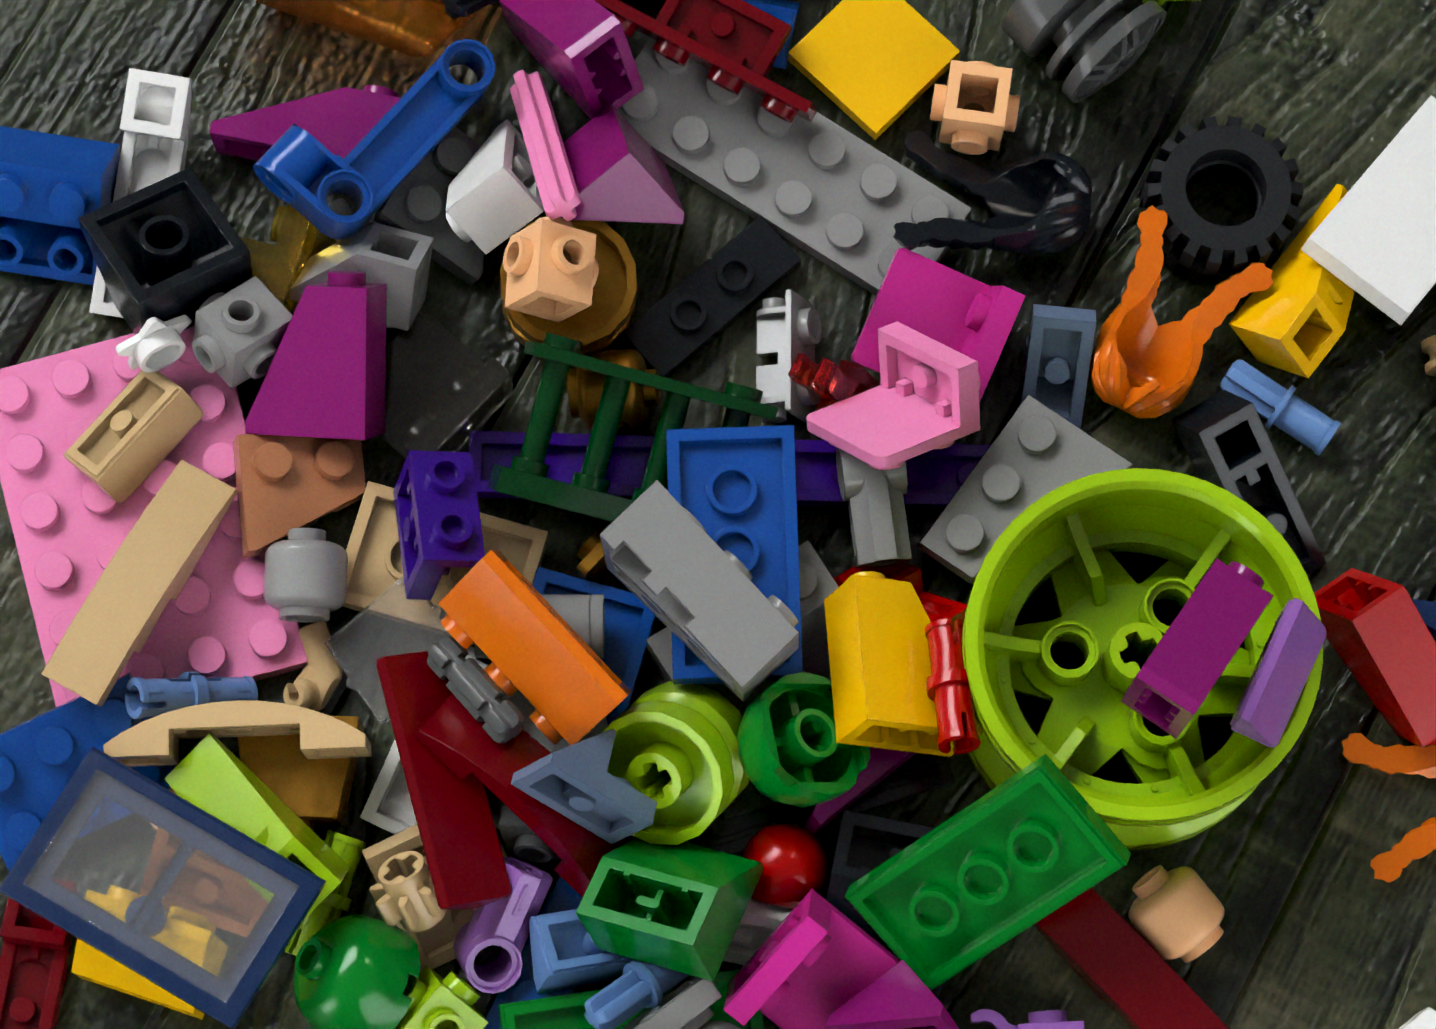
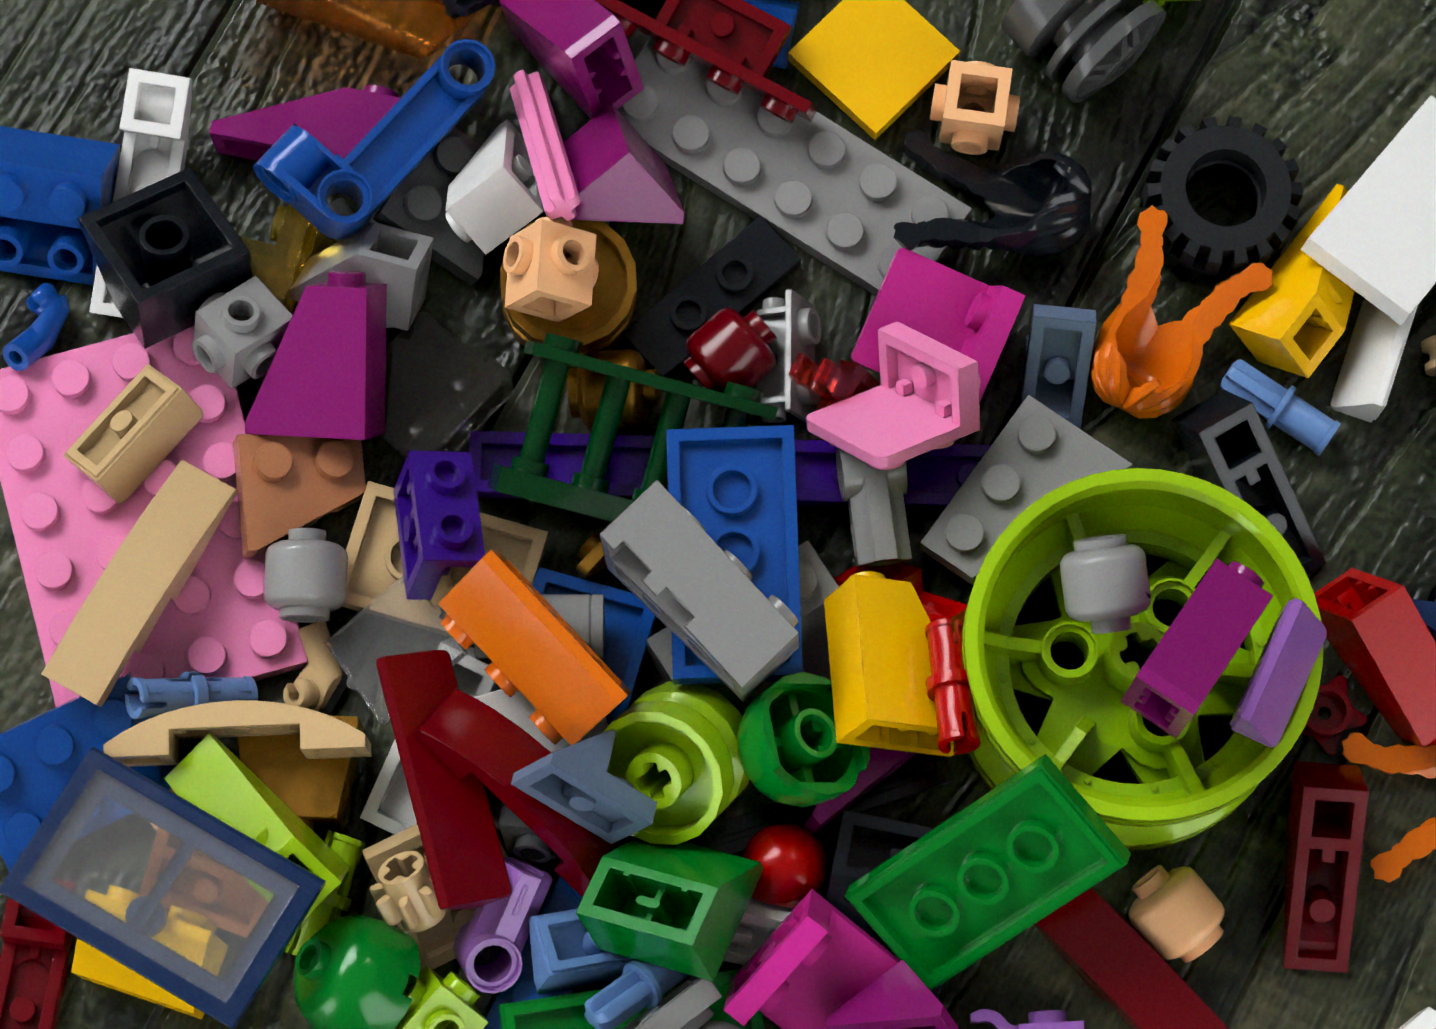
white plate [116,315,192,373] -> none
dark grey axle [427,636,524,744] -> none
none -> blue arm [3,283,70,371]
none -> dark red head [683,308,777,393]
none -> light grey head [1060,534,1151,634]
none -> dark red slope [1282,761,1369,973]
none -> dark red plate [1300,675,1367,755]
none -> white slope [1330,299,1417,423]

